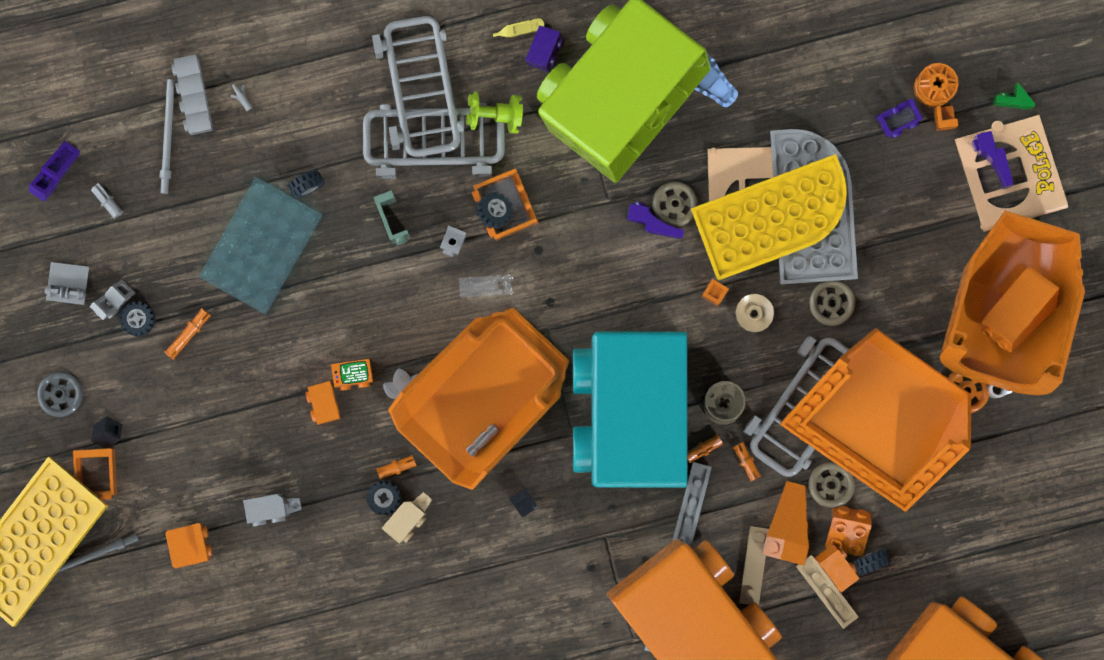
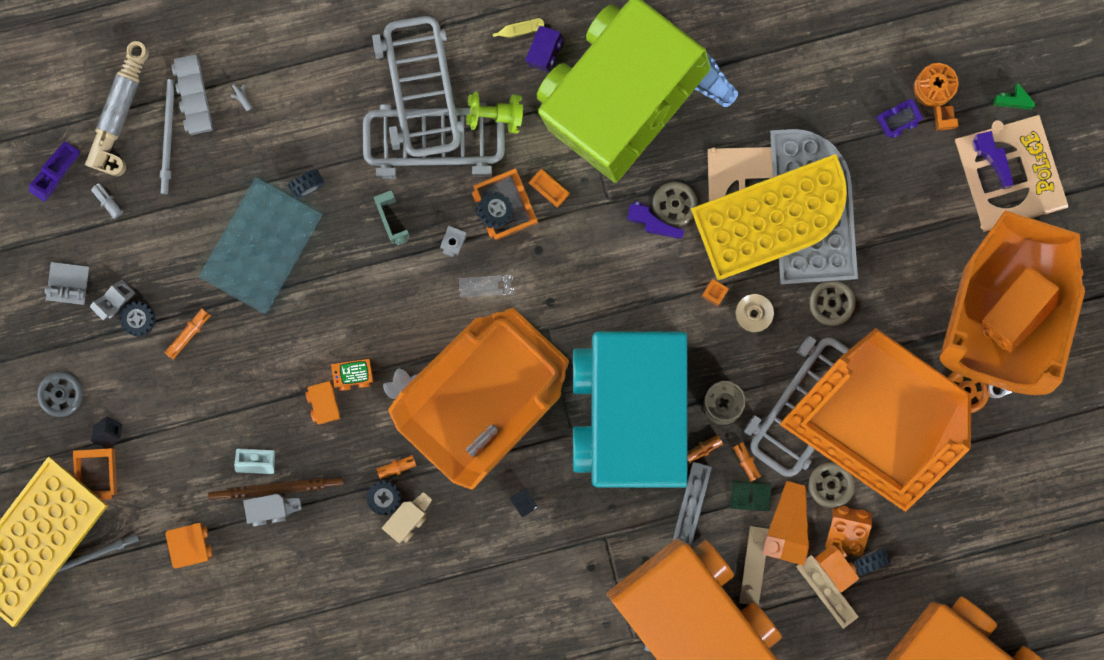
none -> piece [85,41,149,176]
none -> reddish brown axle [208,478,344,500]
none -> light aqua slope [234,449,275,474]
none -> orange tile [529,169,570,208]
none -> clear green piece [730,480,771,511]

